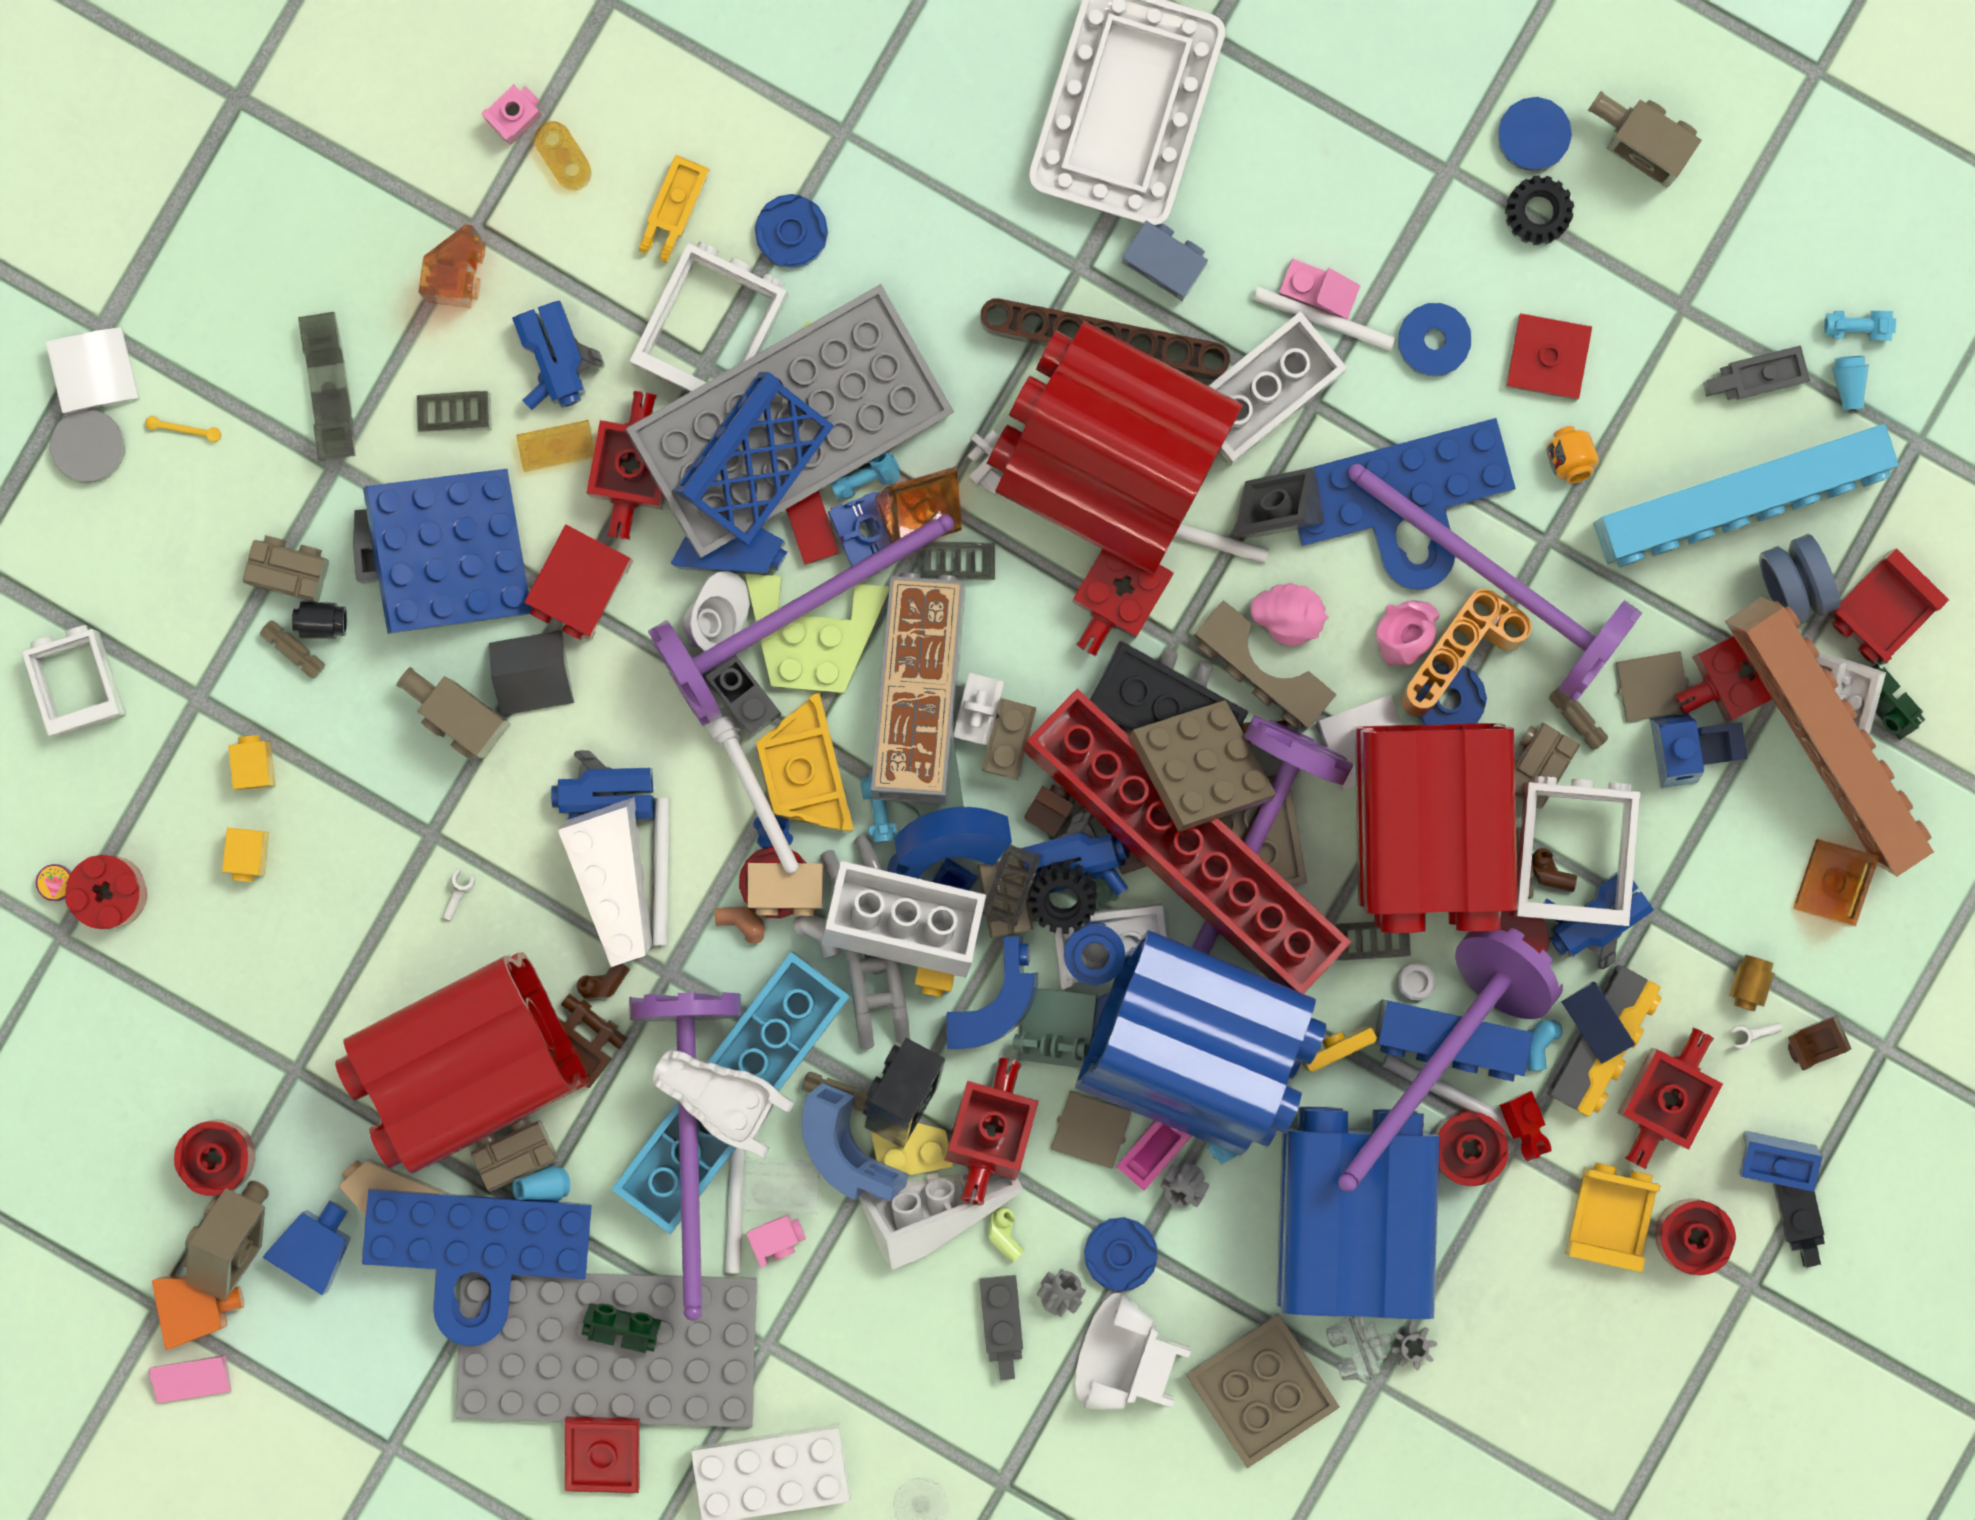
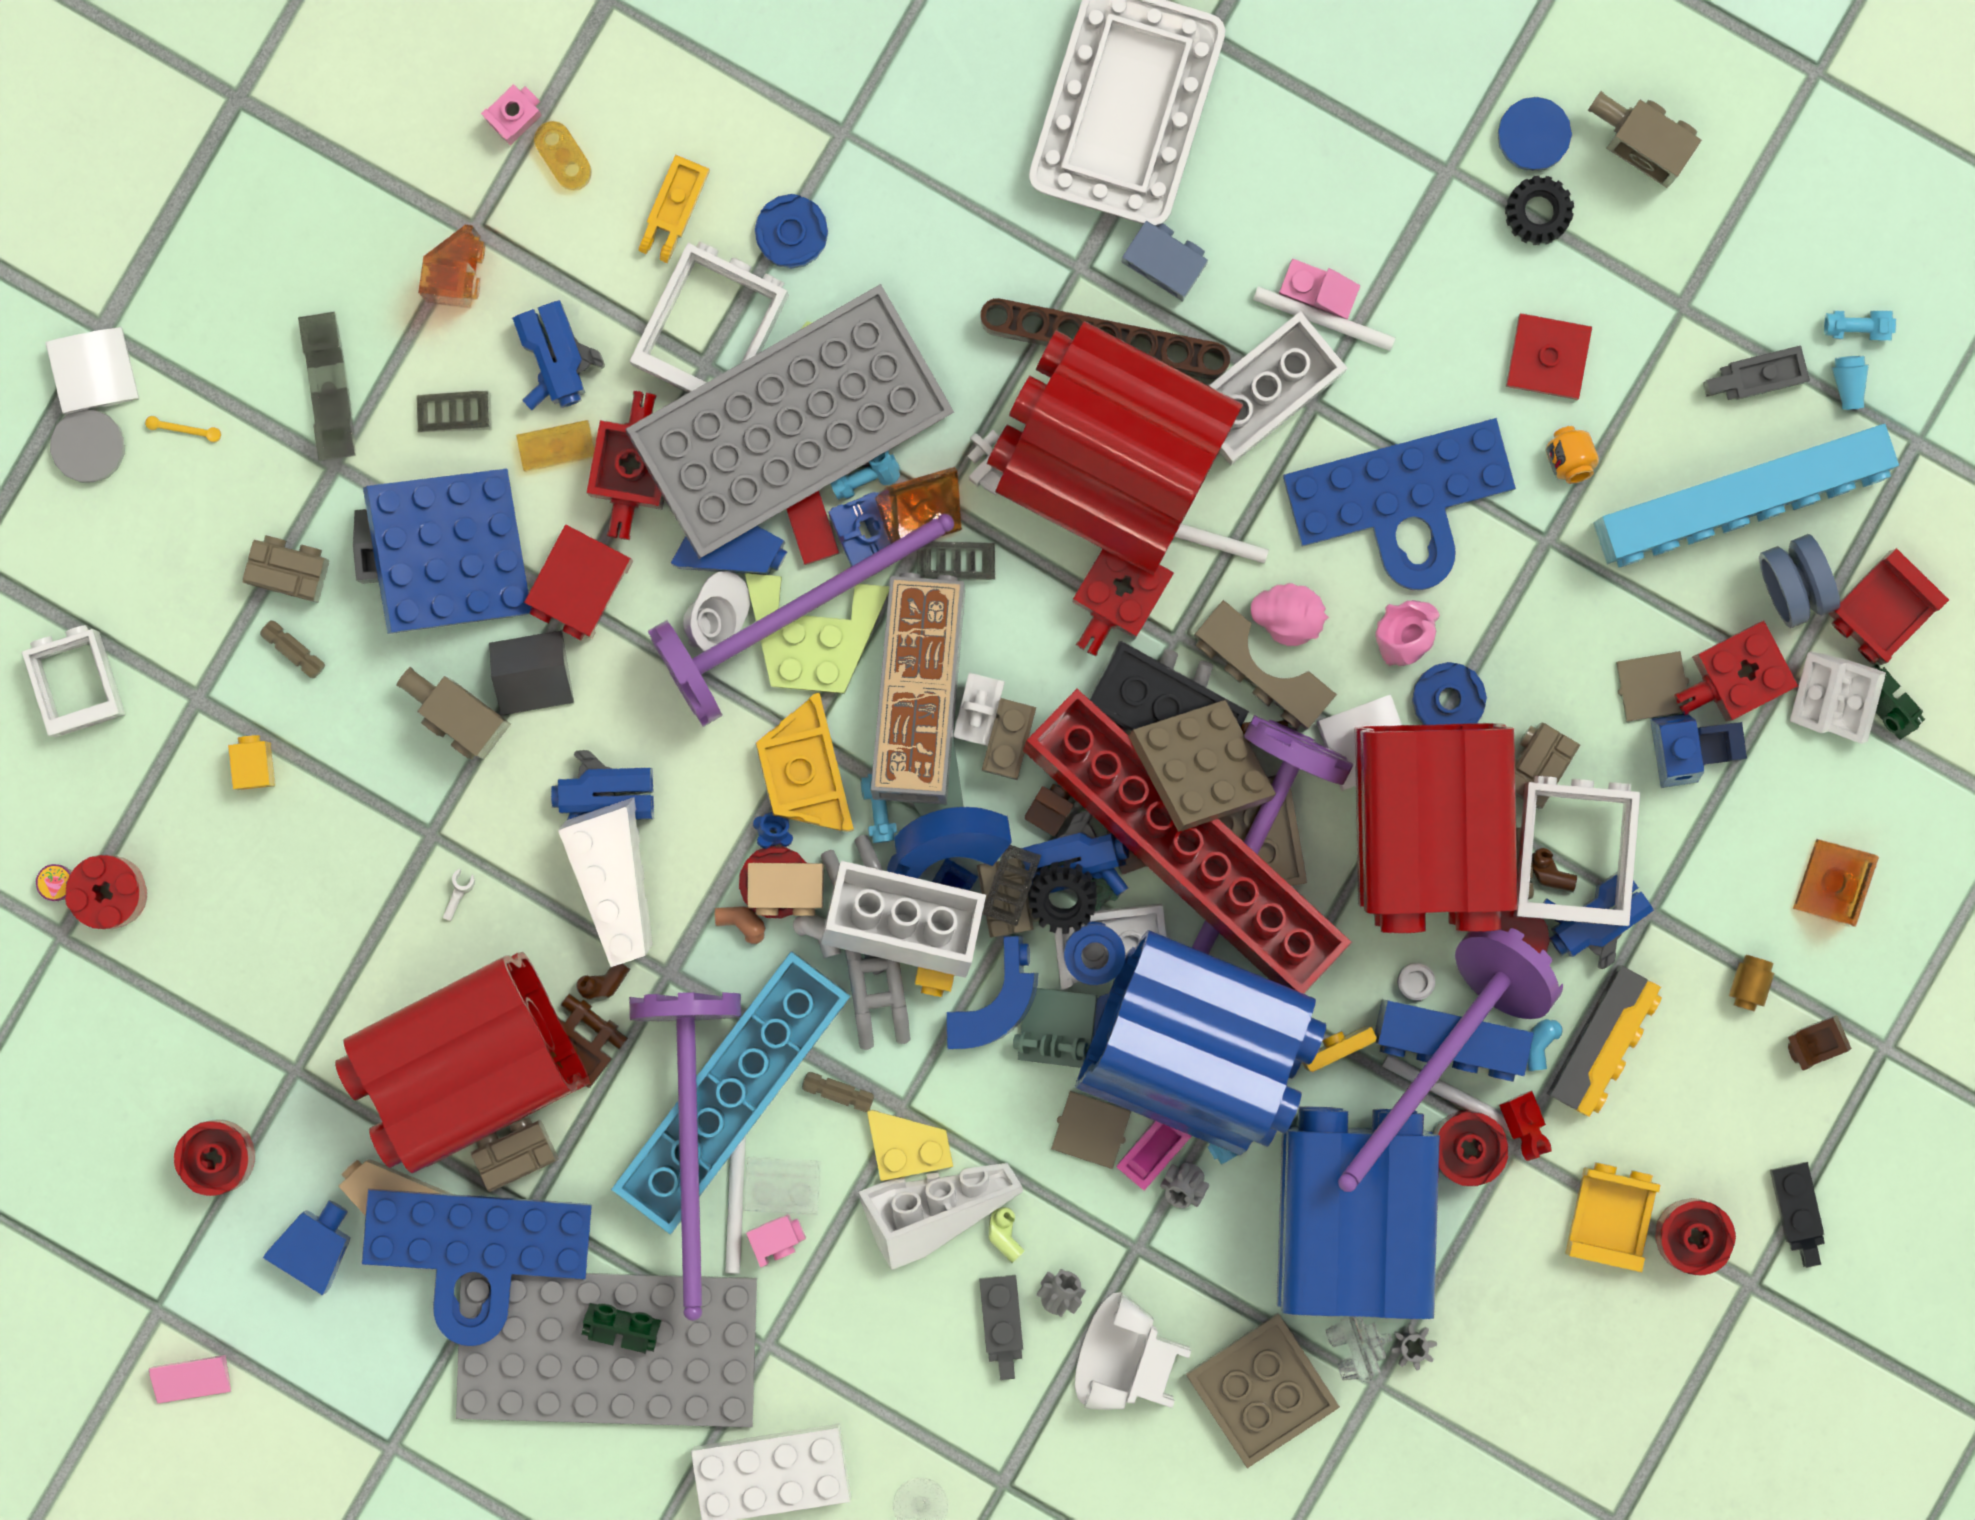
orange torso [151,1276,244,1350] -> none
dark tan brick [184,1181,269,1302] -> none
yellow brick [222,827,269,882] -> none
black brick [292,602,347,639] -> none
medium azure cone [512,1165,570,1201] -> none
red plate [565,1416,640,1493] -> none
white bar [653,798,669,945] -> none
white animal [653,1050,795,1159] -> none
blue fence [673,372,834,545] -> none
dark grey slope [706,655,782,736] -> none
white piece [708,715,798,874] -> none
medium blue arch [802,1083,909,1201] -> none
black brick [862,1037,945,1149] -> none
red brick [944,1058,1039,1206] -> none
blue tile [1084,1217,1158,1291] -> none
dark grey slope [1235,467,1325,537] -> none
clear smoke slope [1334,921,1411,961] -> none
medium lavender piece [1348,464,1642,702] -> none
blue tile [1398,303,1471,376] -> none
light orange beam [1401,589,1531,717] -> none
dark tan axle [1549,686,1608,750] -> none
dark blue slope [1561,981,1635,1064] -> none
red brick [1617,1027,1723,1170] -> none
nougat brick [1725,597,1934,877] -> none
white hand [1731,1023,1782,1048] -> none
blue panel [1740,1131,1823,1192] -> none

